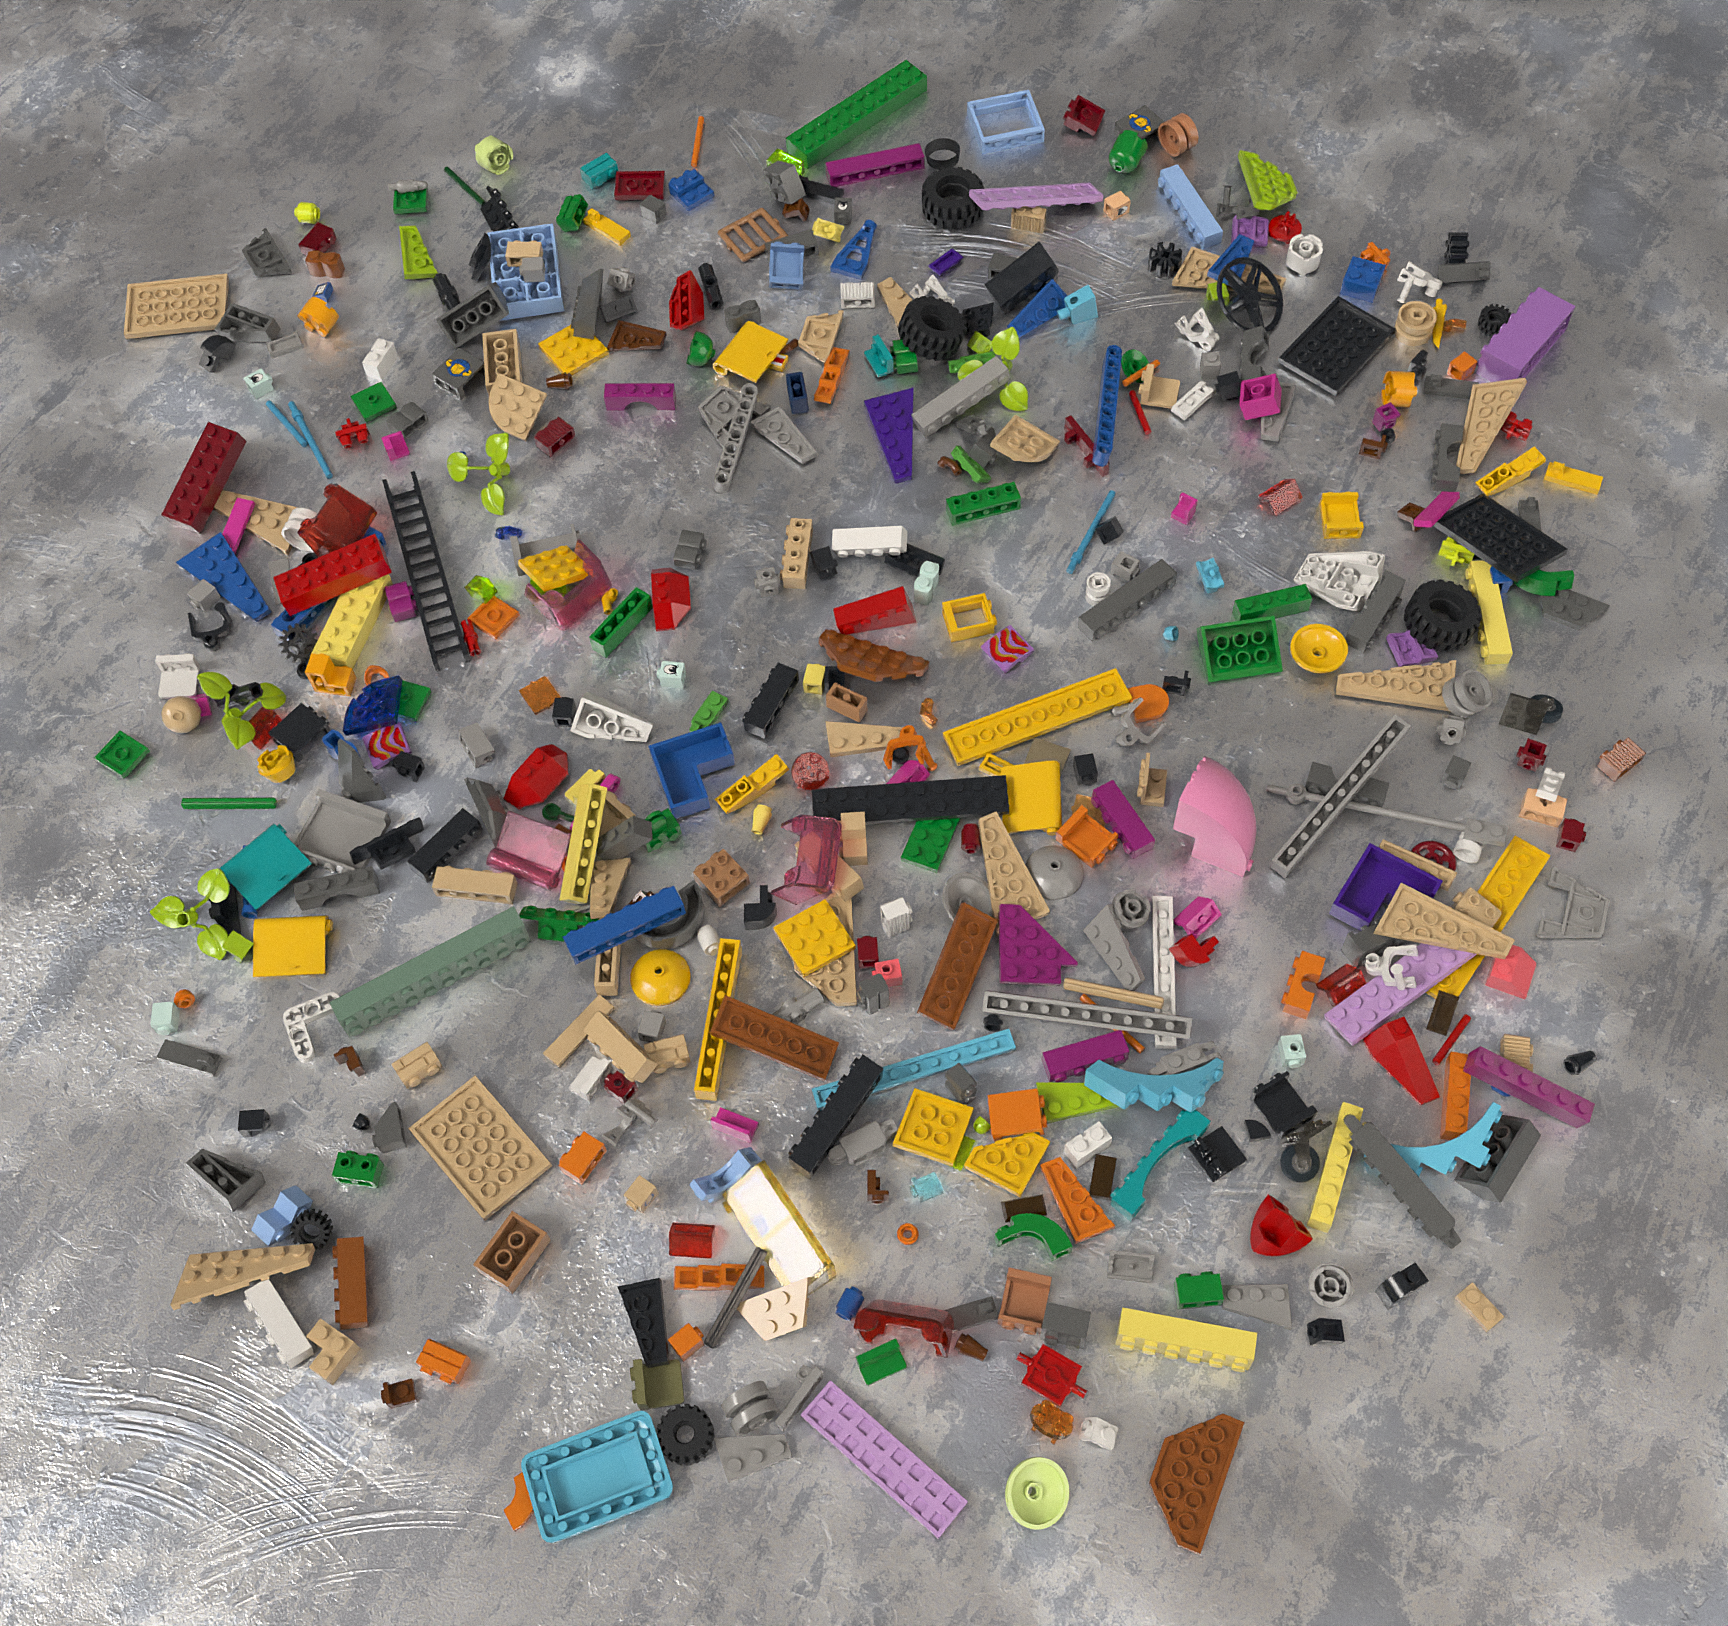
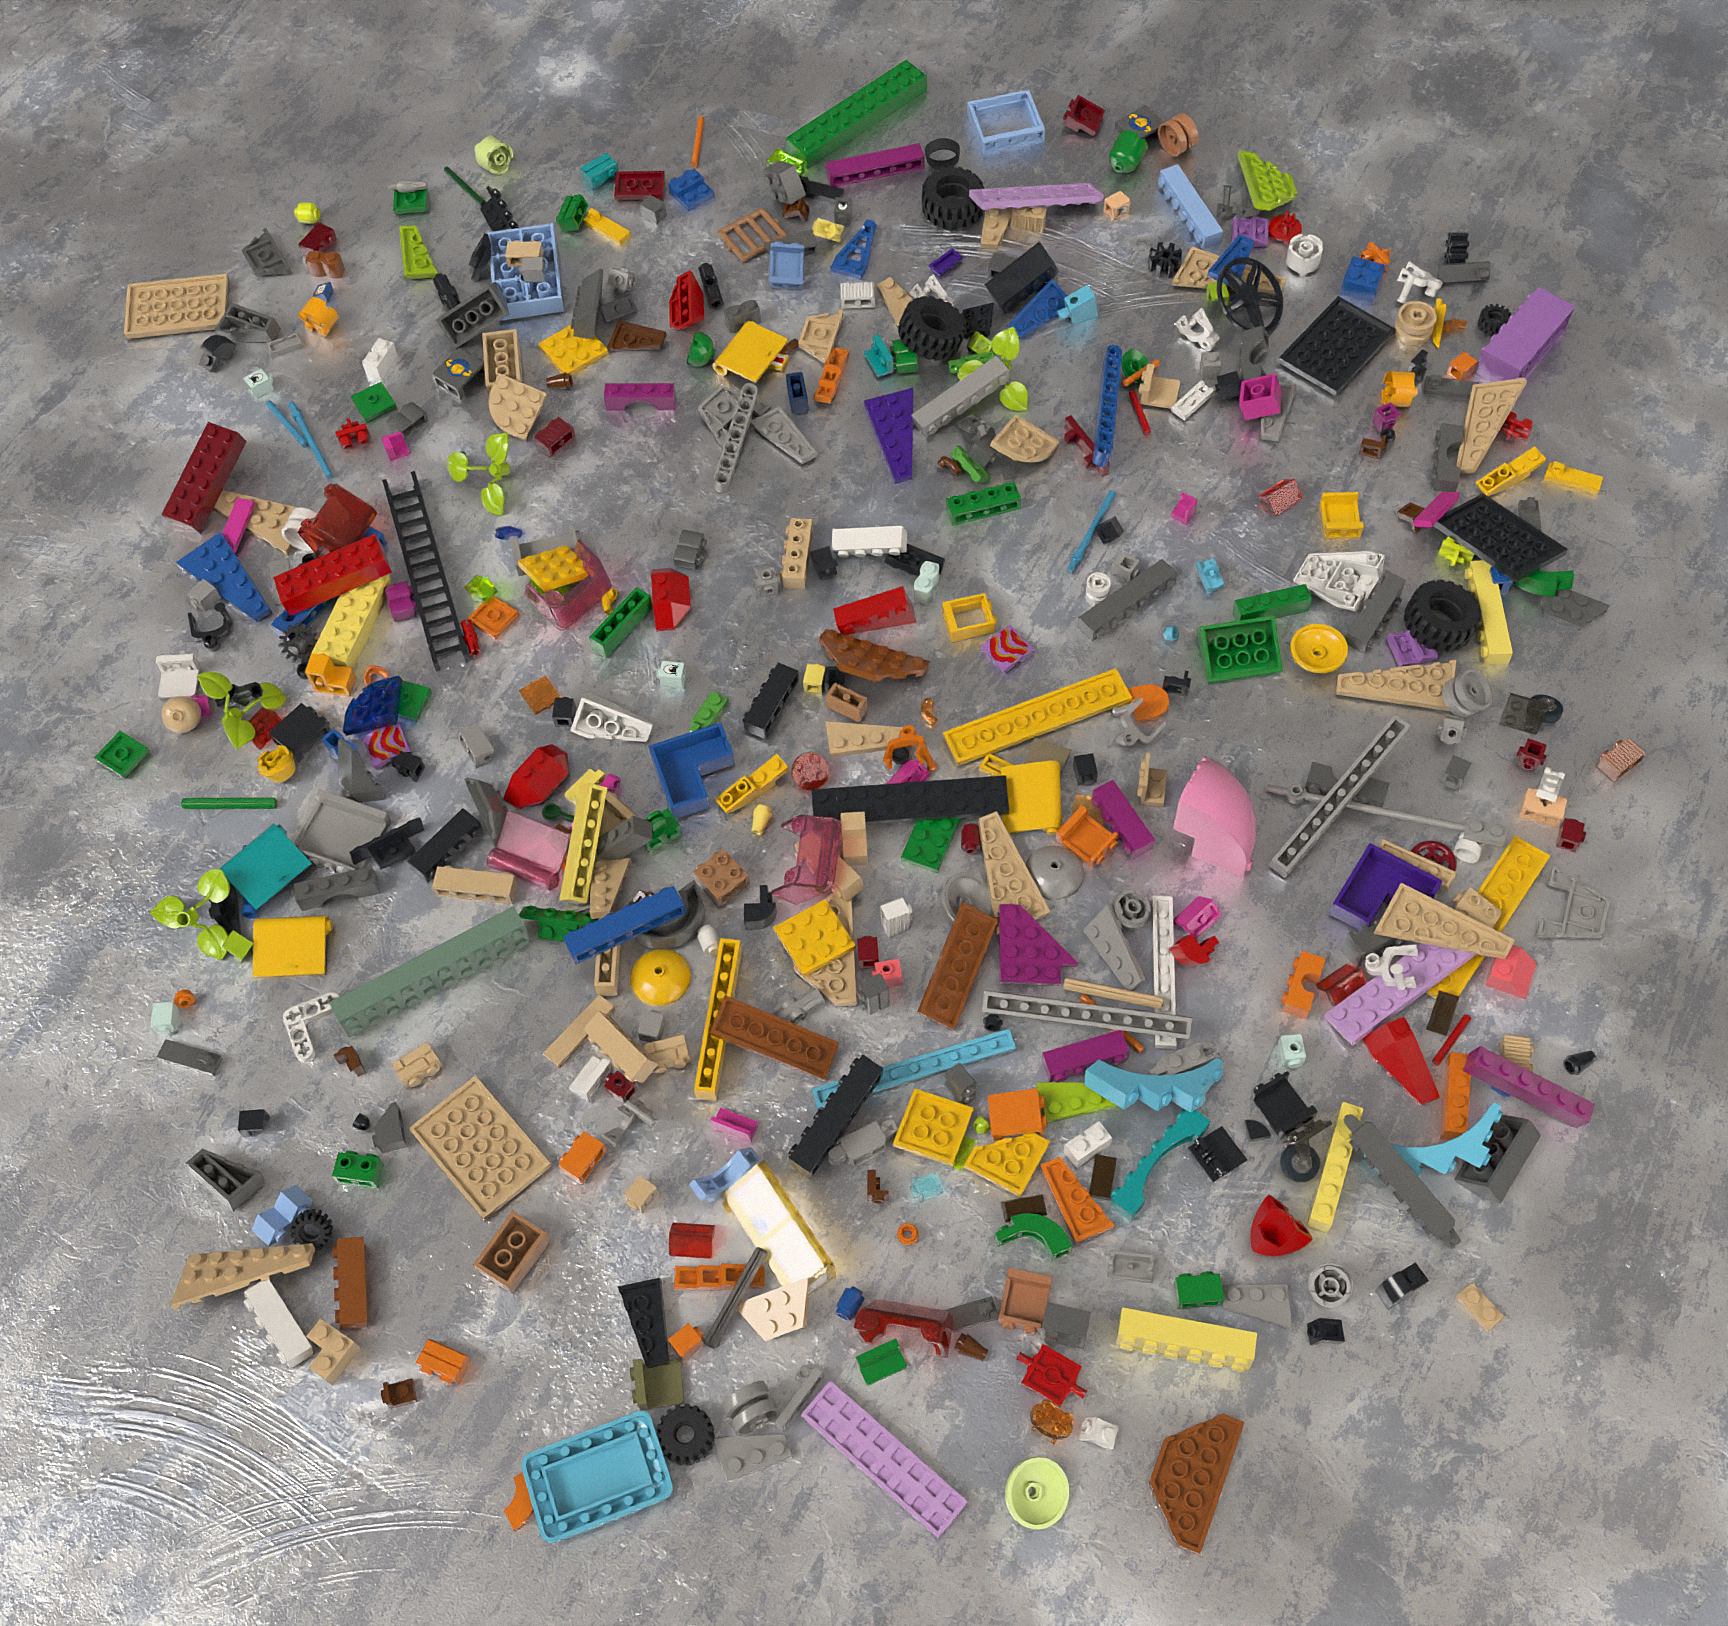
none -> tan wing [981,207,1013,250]

